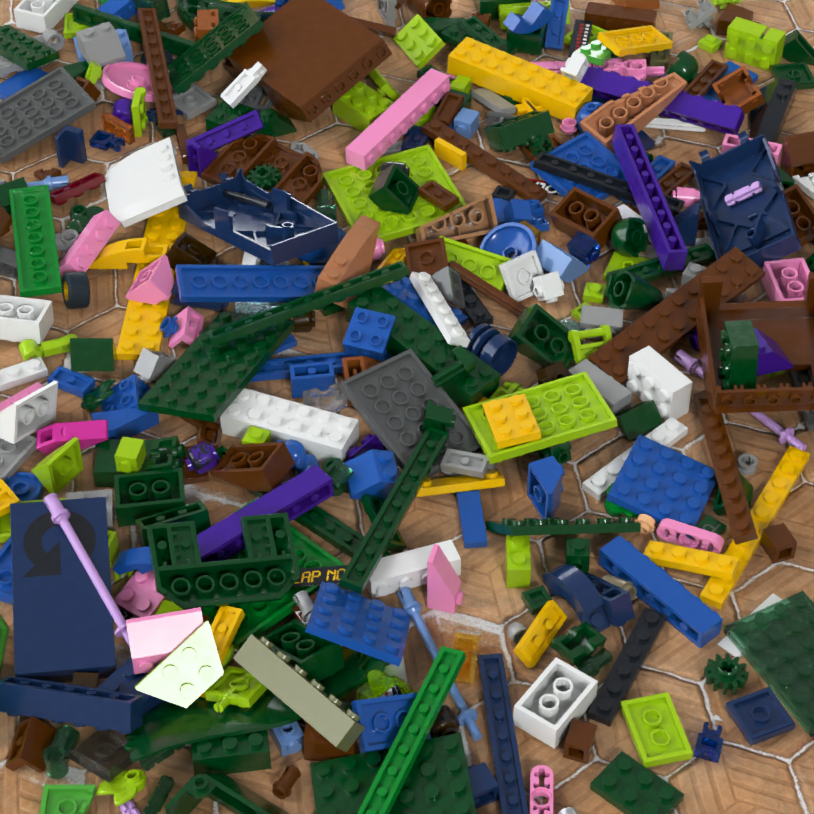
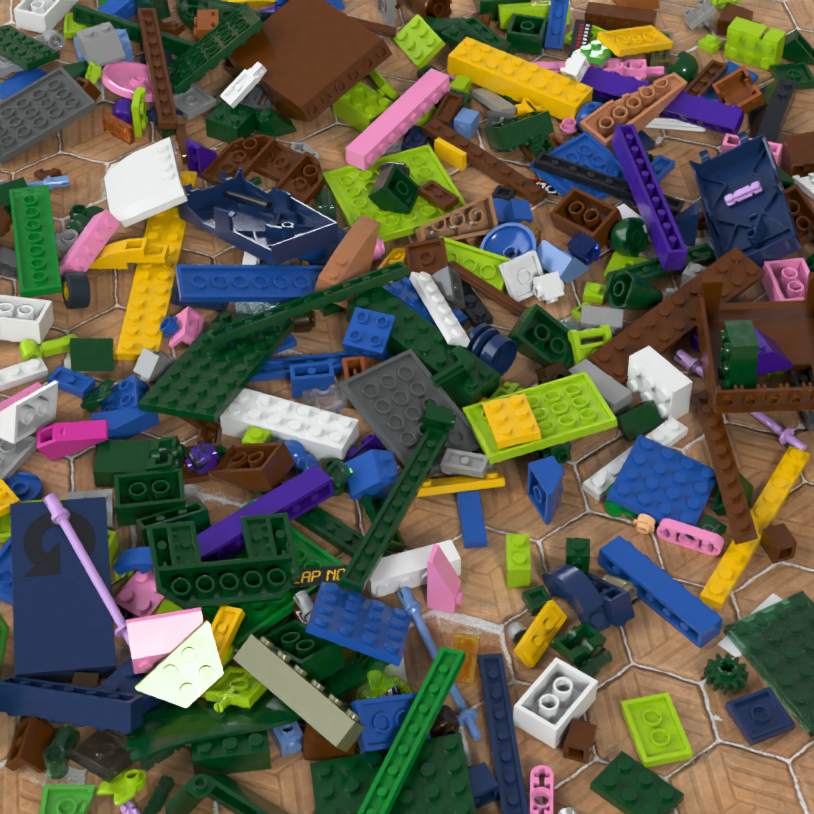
lime slope [31,437,84,494] -> none
dark red plate [50,172,106,205] -> none
dark blue panel [55,125,87,168] -> none
clear blue plate [89,130,126,152] -> none
lime brick [114,437,146,473] -> none
bright pink slope [125,254,175,305] -> none
dark brown slope [166,232,218,270] -> none
dark purple plate [191,110,265,151] -> none
dark green gear [247,163,281,191] -> none
reddish brown pin [272,765,301,799] -> none
dark green wing [486,517,641,536] -> none
blue brick [503,0,555,34] -> none
blue slope [528,199,549,233] -> none
black plate [587,607,667,727] -> none
yellow plate [643,540,740,581] -> none
reddish brown plate [658,162,695,196] -> none
bright pink brick [671,187,700,207] -> none
clear blue plate [693,722,723,763] -> none
light grey bush [737,453,758,475] -> none

